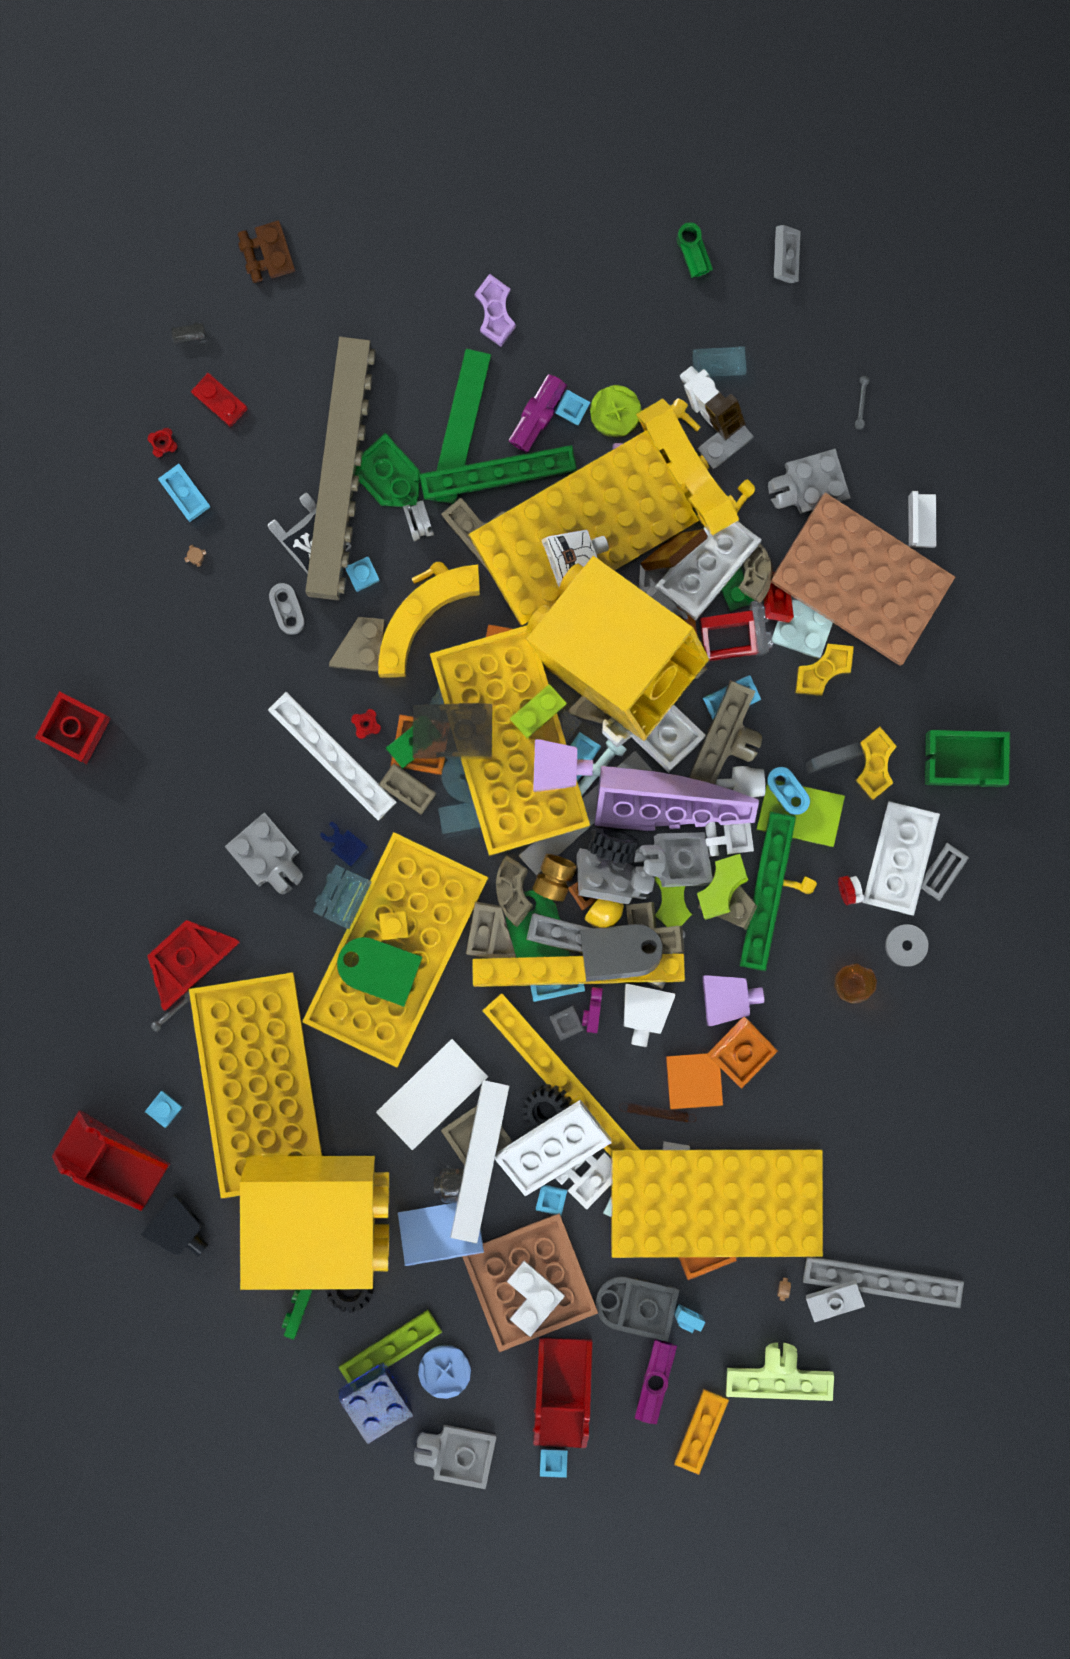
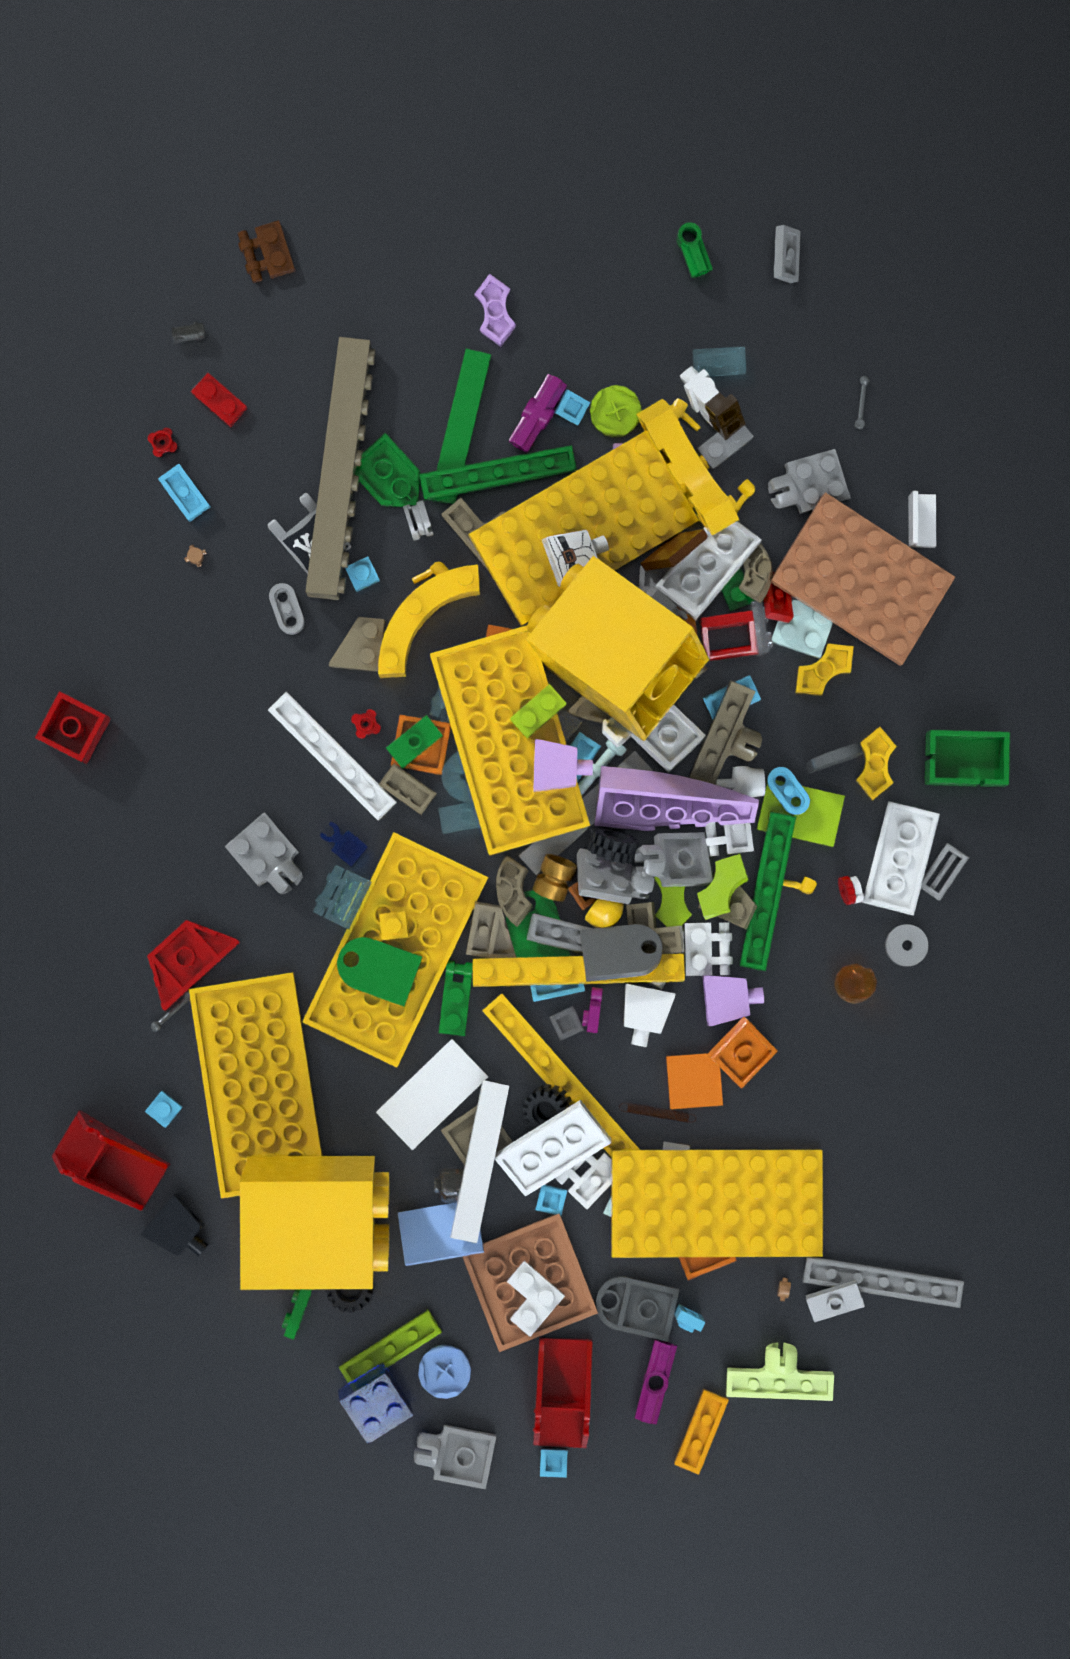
clear smoke slope [413,703,493,759] -> none
none -> green plate [439,960,473,1036]
none -> white plate [684,922,733,976]

